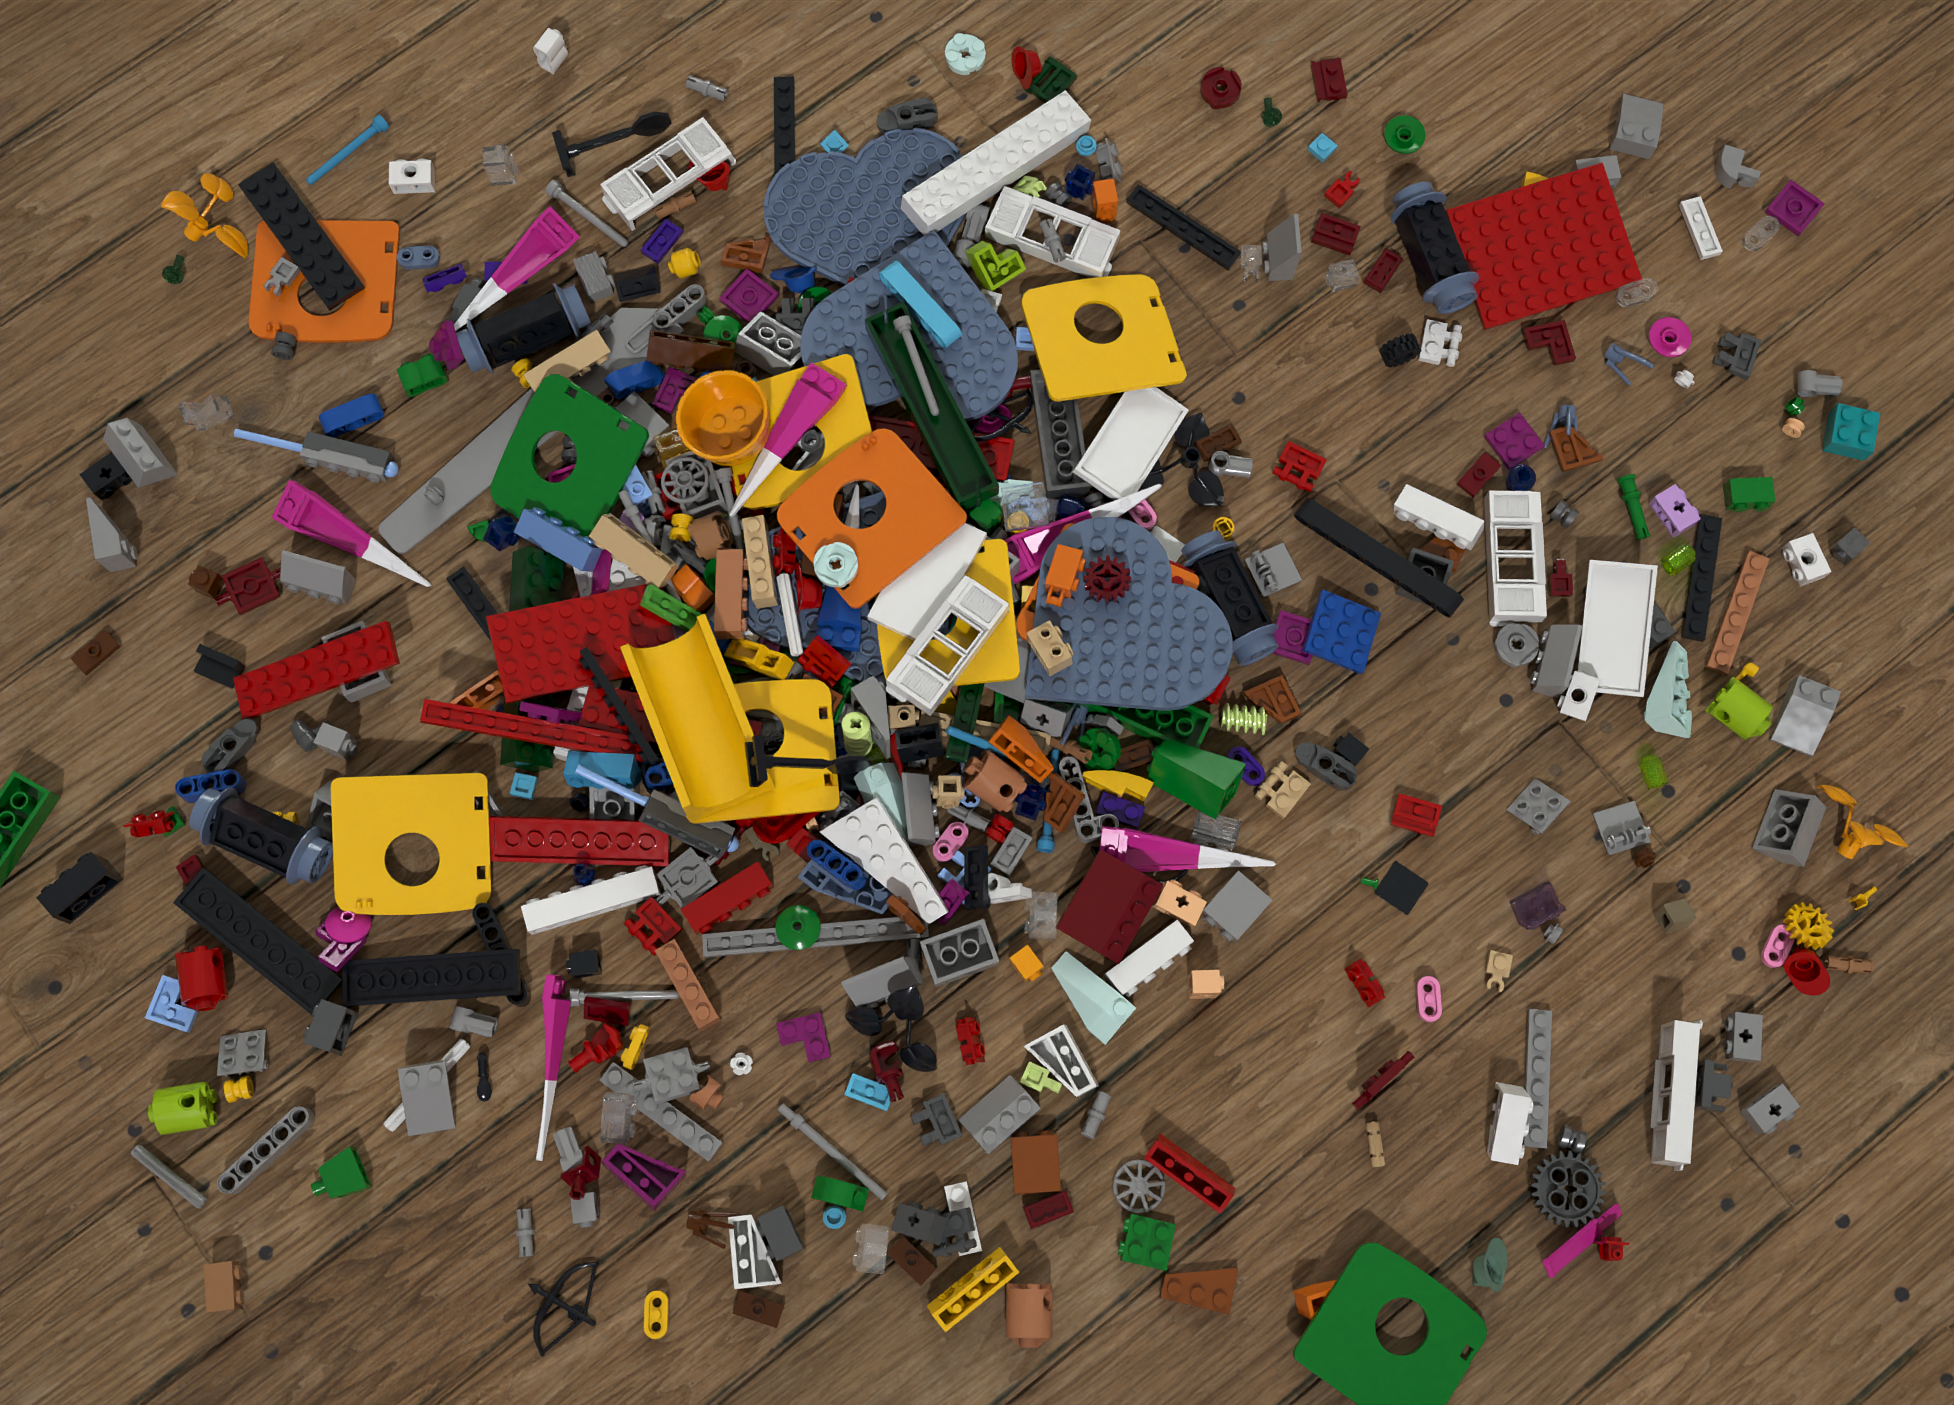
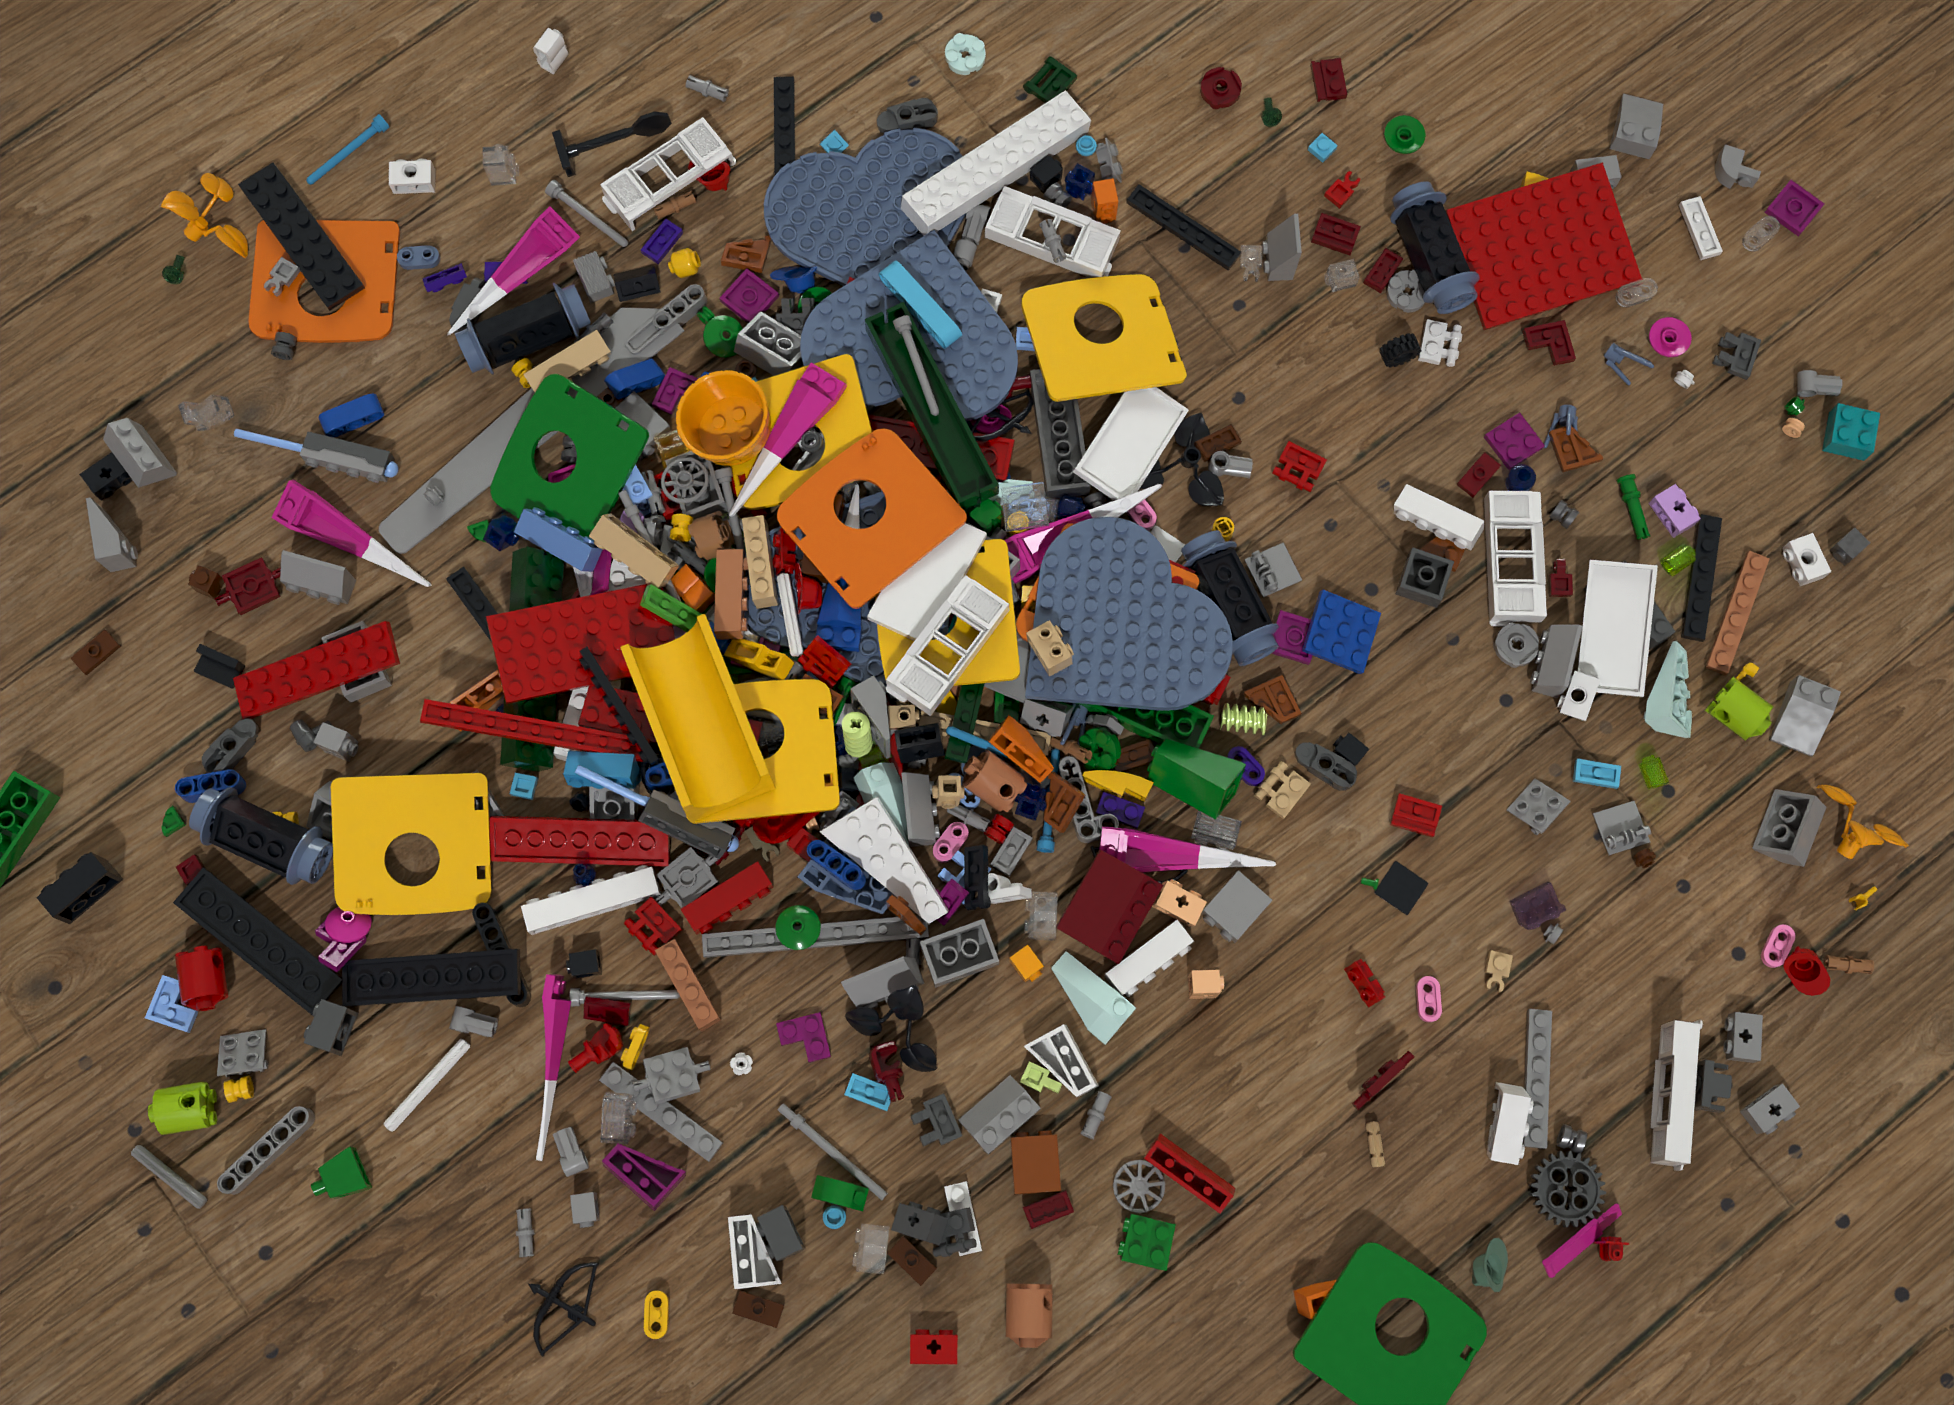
red hinge [123,810,174,838] -> none
medium nougat brick [204,1261,244,1313] -> none
green brick [397,354,448,397] -> none
light grey slope [398,1059,455,1136] -> none
magenta plate [429,321,463,369] -> none
black piece [477,1052,492,1102] -> none
magenta plate [519,702,582,724] -> none
dark red bracket [560,1146,601,1200] -> none
reddish brown brick [646,330,735,372] -> none
reddish brown plant [686,1210,741,1249] -> none
nougat piece [689,1075,725,1111] -> none
black piece [744,735,871,787] -> none
light aqua plate [814,542,858,588] -> none
yellow brick [927,1247,1019,1332] -> none
red hinge [955,1017,985,1066] -> none
lime brick [965,241,1026,291] -> none
red piece [1011,46,1042,89] -> none
yellowish green plate [1012,176,1047,198] -> none
orange brick [1045,544,1086,607] -> none
dark red gear [1083,555,1132,604] -> none
dark orange wing [1160,1268,1238,1314] -> none
black beam [1294,498,1464,618] -> none
dark tan brick [1654,898,1696,934] -> none
green brick [1723,477,1776,512] -> none
yellow gear [1783,902,1834,950] -> none
none -> red brick [910,1329,958,1364]
none -> black brick [1030,155,1063,194]
none -> light grey plate [1386,270,1425,313]
none -> medium azure plate [1573,759,1621,789]

